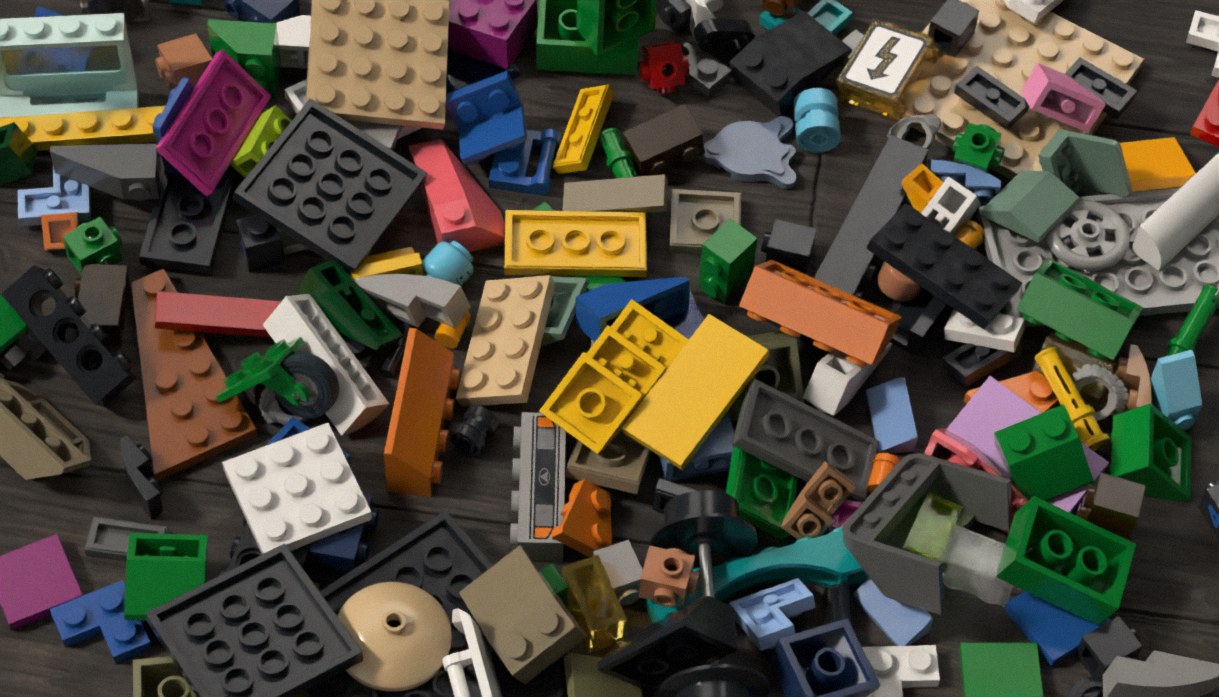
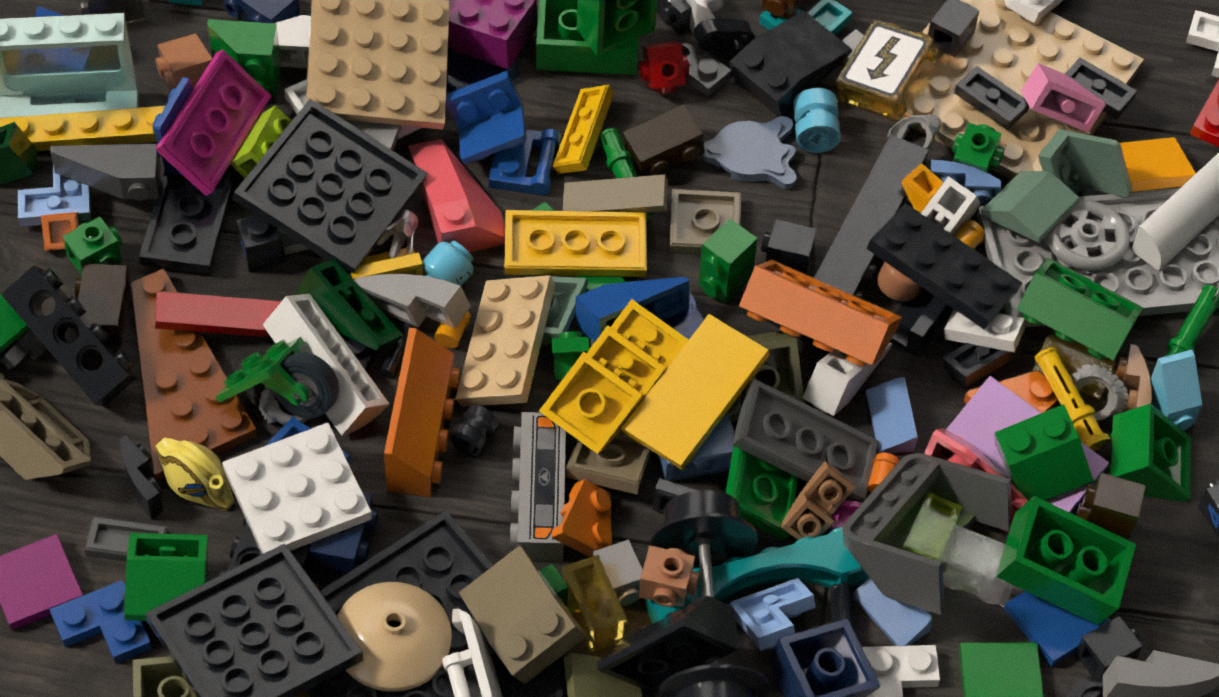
none -> light yellow hat [155,438,235,511]
none -> flat silver piece [377,209,418,258]
none -> green bracket [552,331,590,381]

